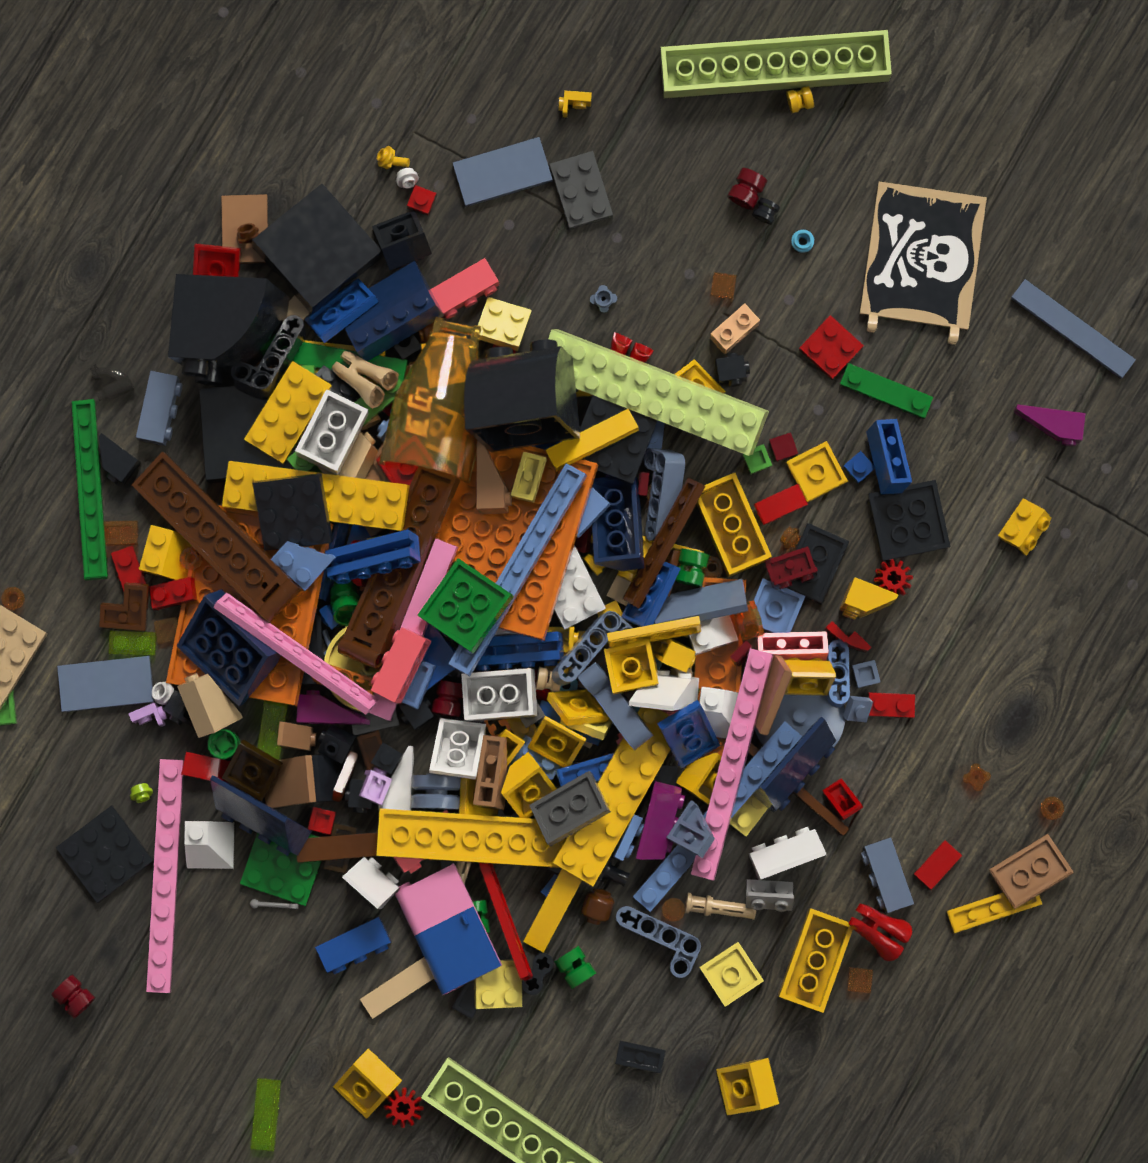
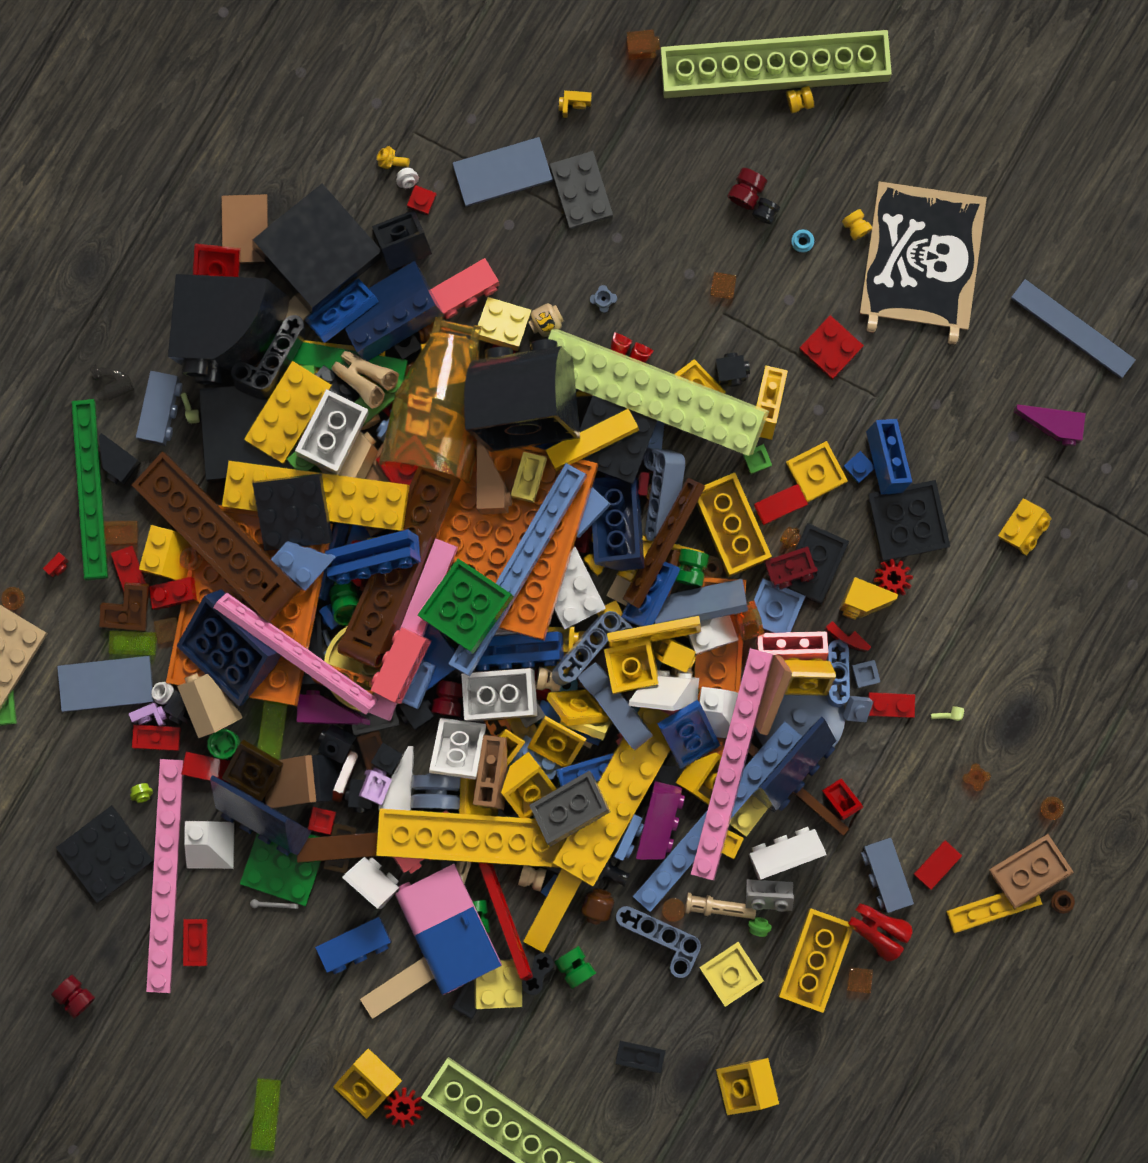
reddish brown plate [237,223,259,244] -> none
medium nougat slope [277,722,317,751] -> none
sand blue wing [666,800,715,858] -> none
light nougat brick [710,303,760,354] -> none
dark red tile [730,641,753,667] -> none
dark red tile [769,432,798,462] -> none
green plate [840,363,933,419] -> none
none -> red plate [43,552,69,577]
none -> red plate [132,725,181,751]
none -> yellowish green hand [181,393,200,424]
none -> red plate [183,919,208,966]
none -> tan wheel [518,866,547,891]
none -> tan head [529,303,564,337]
none -> clear orange brick [626,29,660,60]
none -> yellow plate [722,830,744,859]
none -> bright green plate [748,917,772,937]
none -> yellow slope [756,365,788,440]
none -> yellow wheel [841,209,873,241]
none -> yellowish green hand [931,706,964,721]
none -> reddish brown plate [1051,890,1075,914]

